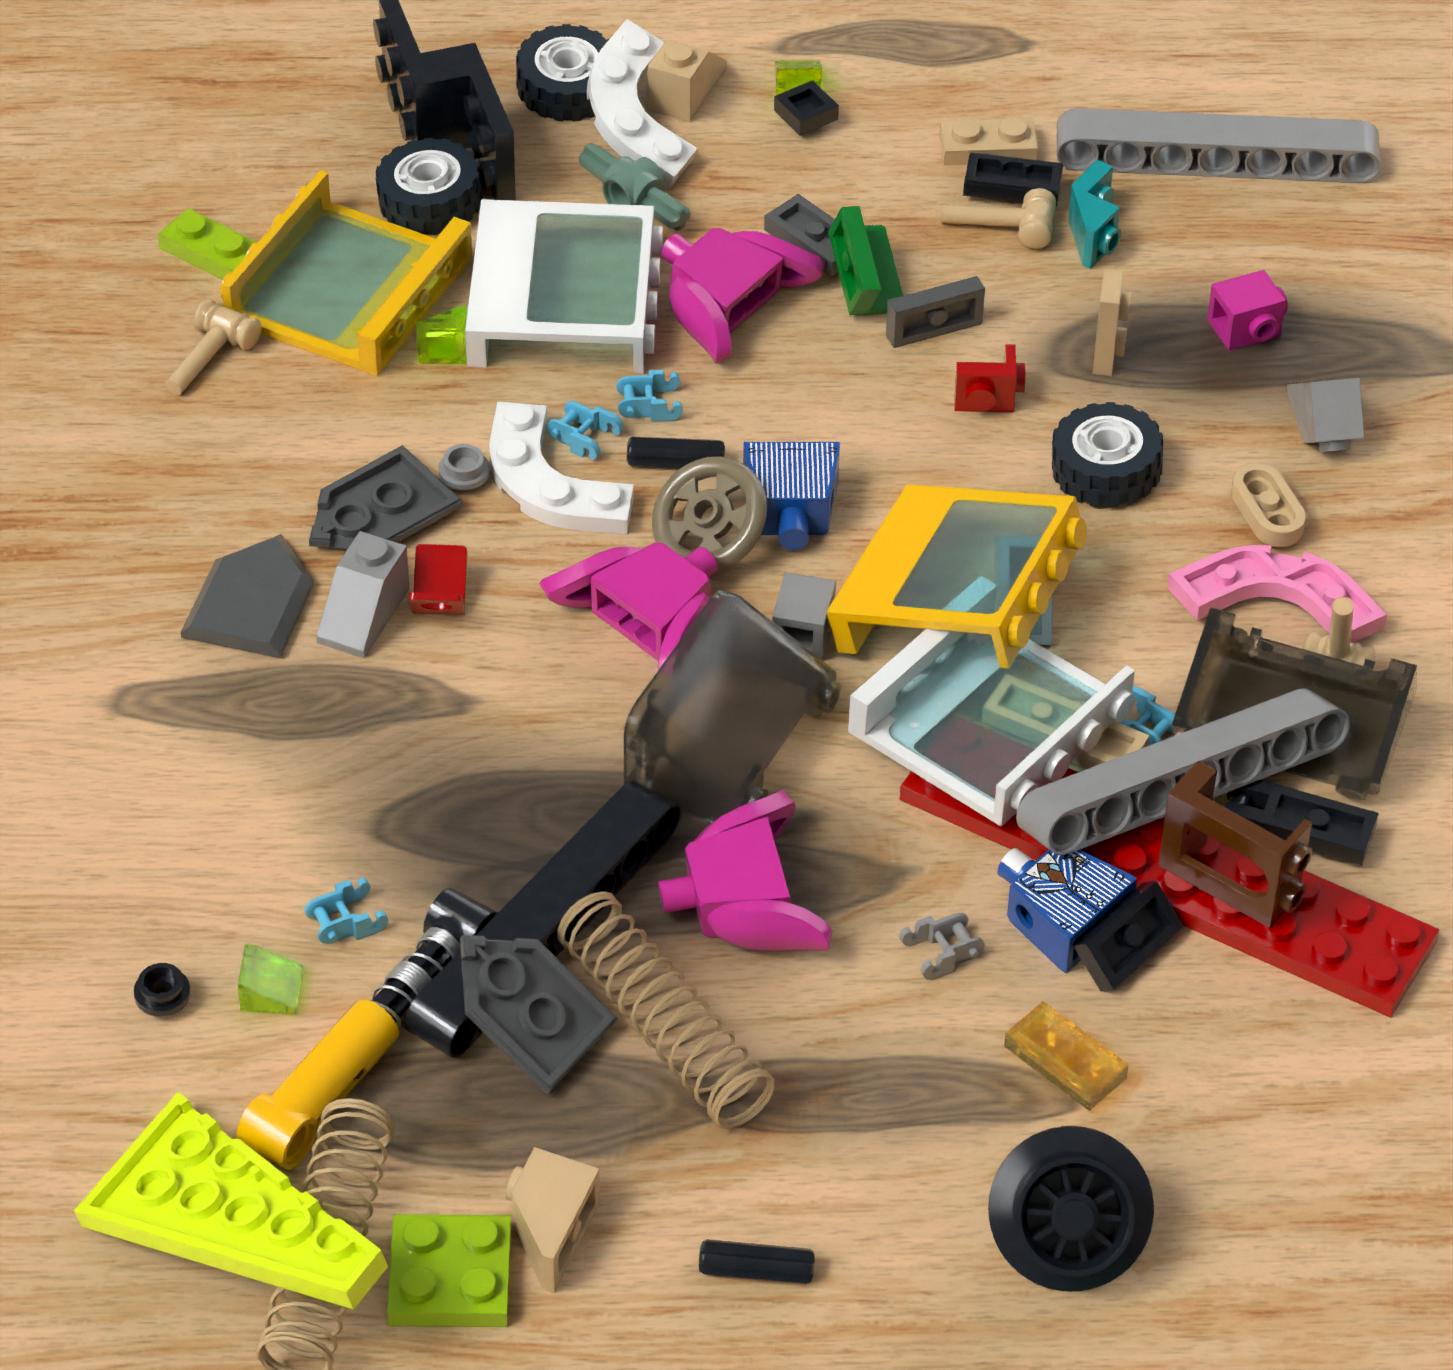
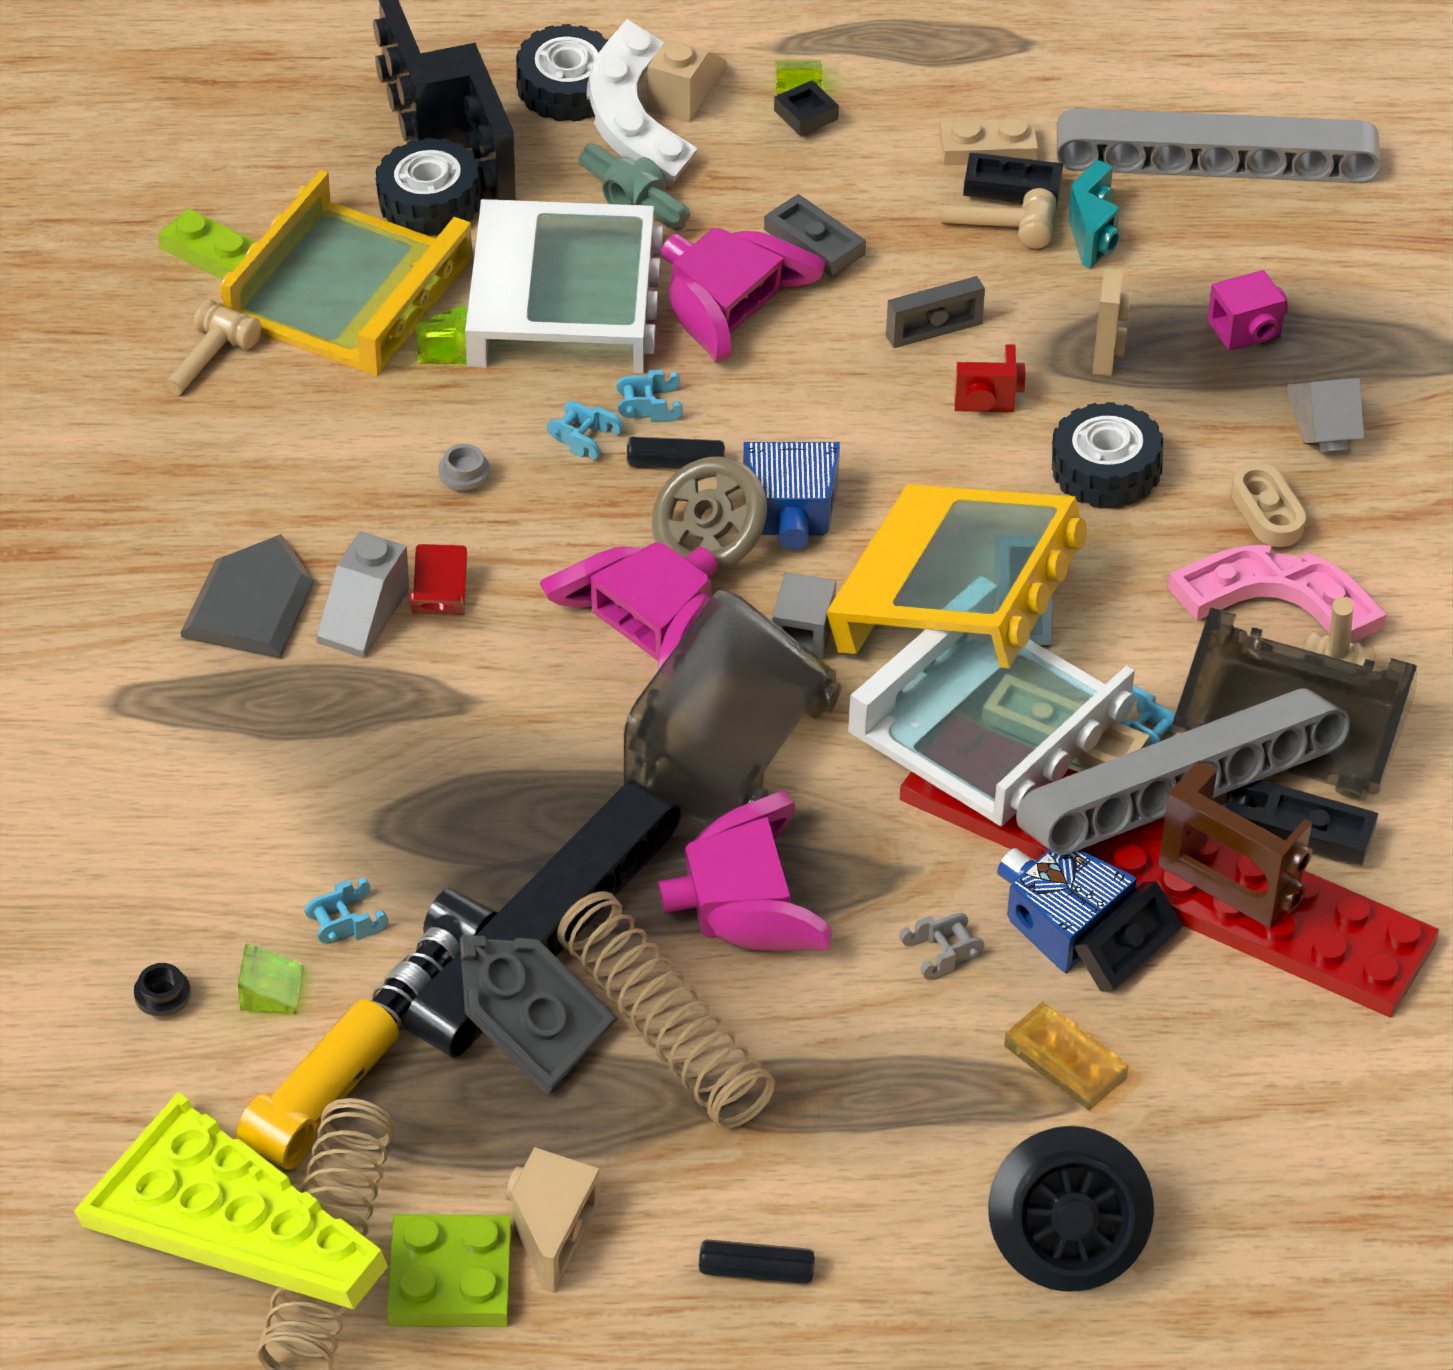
dark grey tile [309,445,463,549] -> none
white plate [489,402,634,535] -> none
green panel [828,206,903,316] -> none

